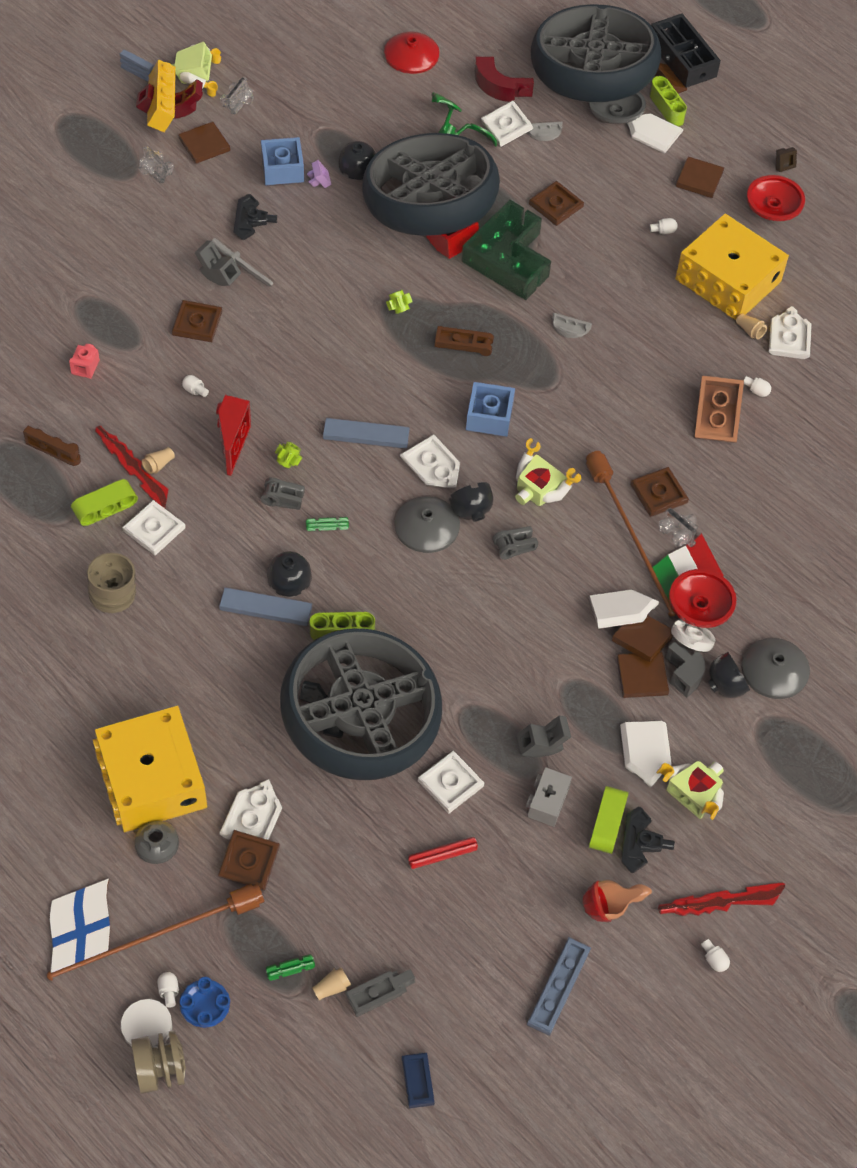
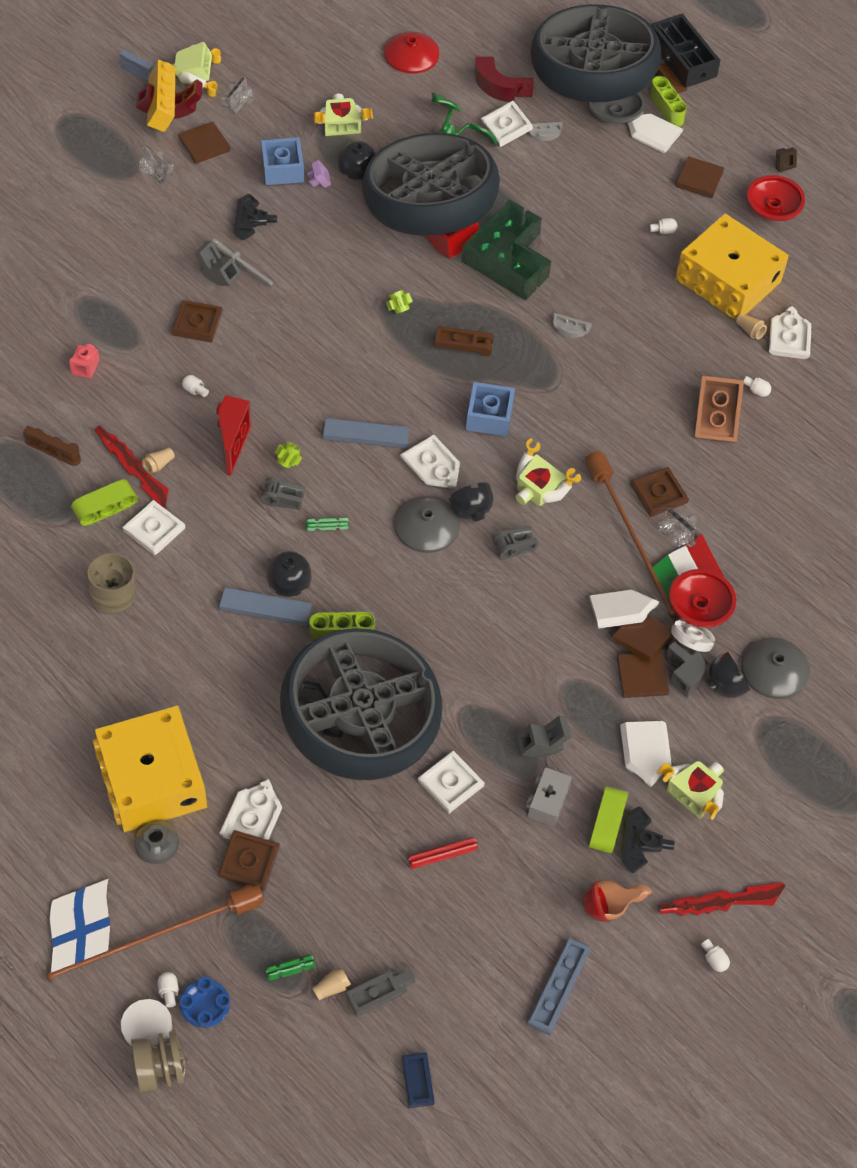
reddish brown tile [529,181,584,226] -> none
none -> yellowish green torso [314,94,373,136]

